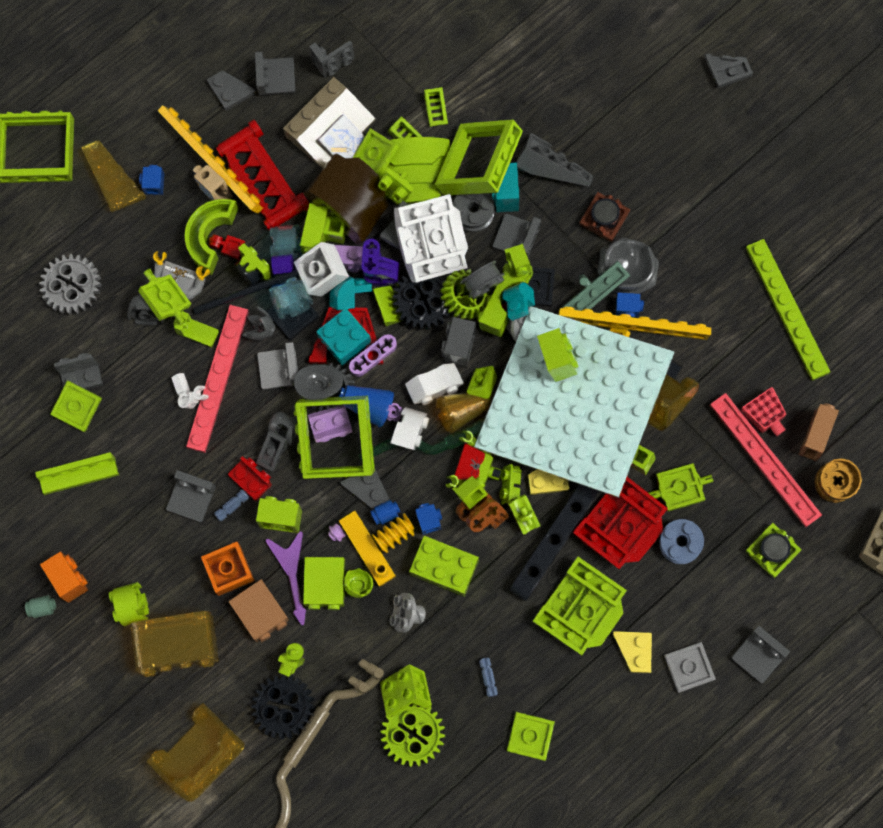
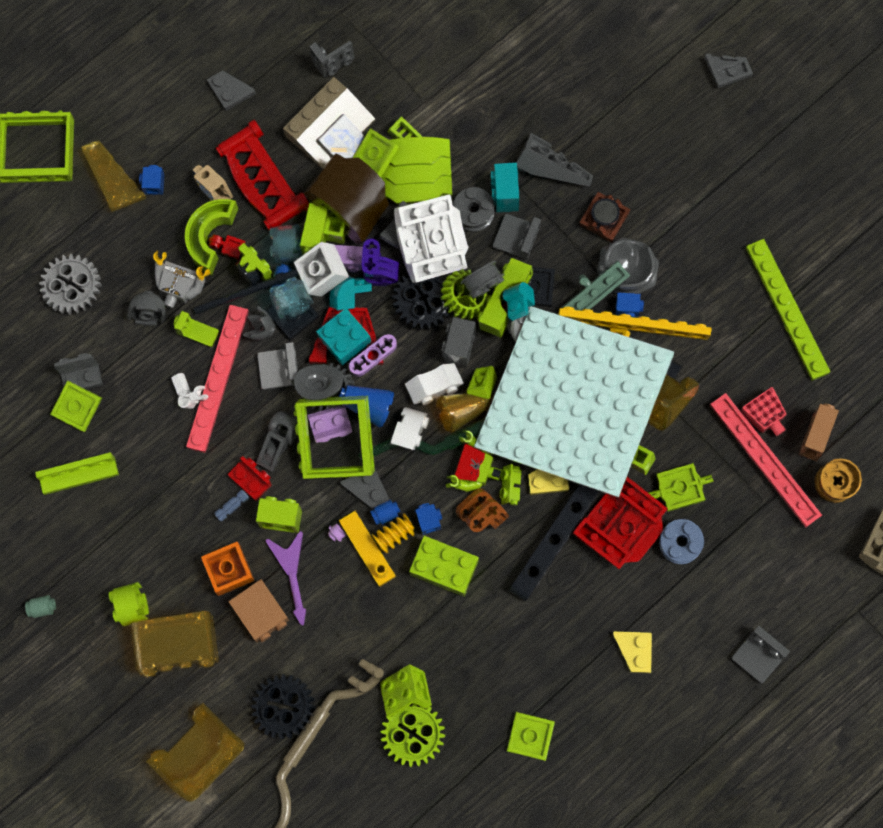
orange brick [40,552,88,603] -> none
lime plate [138,269,191,325] -> none
yellow plate [158,105,263,213] -> none
dark grey bracket [166,470,216,523] -> none
dark grey bracket [255,52,296,95] -> none
dark purple brick [271,254,294,274] -> none
lime hips [278,643,305,677] -> none
lime brick [304,557,345,610] -> none
lime hair [344,568,373,598] -> none
lime slope [373,286,403,326] -> none
lime hips [377,167,414,203] -> none
lavender plate [387,403,403,421] -> none
light grey plate [390,593,426,633] -> none
lime slope [424,87,448,127] -> none
lime window [435,120,523,195] -> none
lime brick [452,476,488,509] -> none
sand blue axle [479,658,498,697] -> none
lime brick [505,244,531,277] -> none
lime hips [508,494,540,535] -> none
lime slope [533,557,627,656] -> none
lime brick [537,328,579,382] -> none
light grey tile [664,642,716,693] -> none
piece [745,523,802,578] -> none

